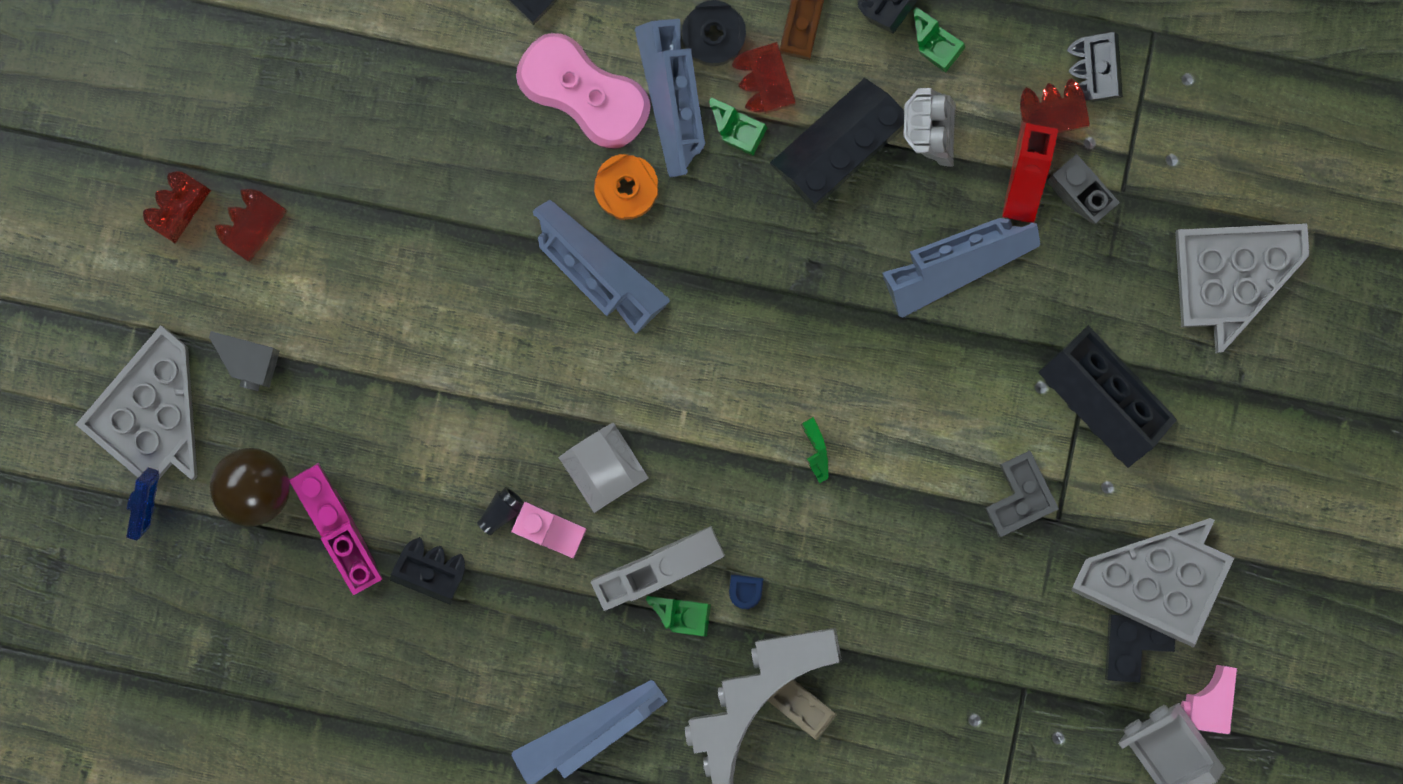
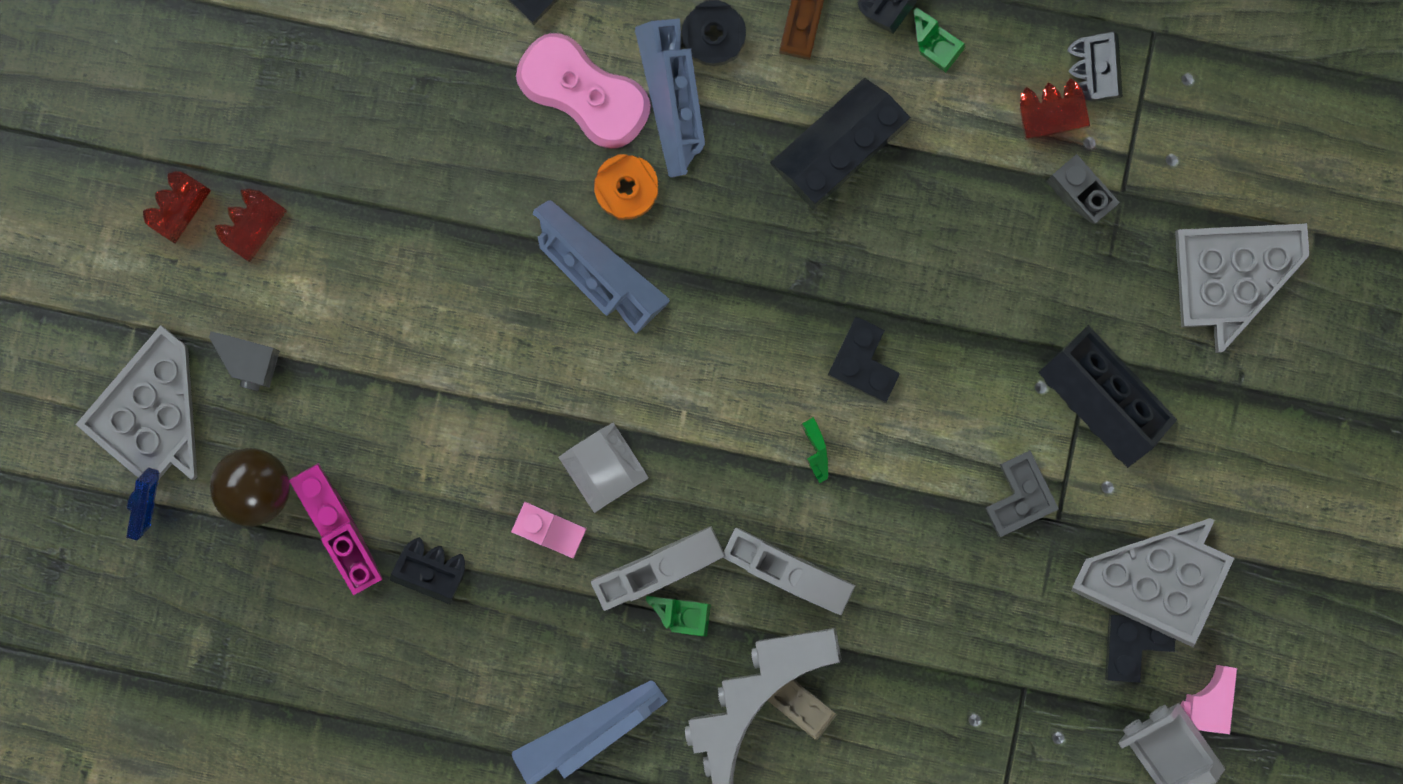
black cone [477,487,524,536] -> none
green slope [709,97,767,156] -> none
dark blue tile [729,575,764,609] -> none
clear red plate [732,42,796,114] -> none
sand blue wedge [882,218,1040,317] -> none
light grey slope [903,88,956,166] -> none
red slope [1002,121,1058,223] -> none
none -> light grey slope [723,528,856,615]
none -> black plate [828,317,900,403]

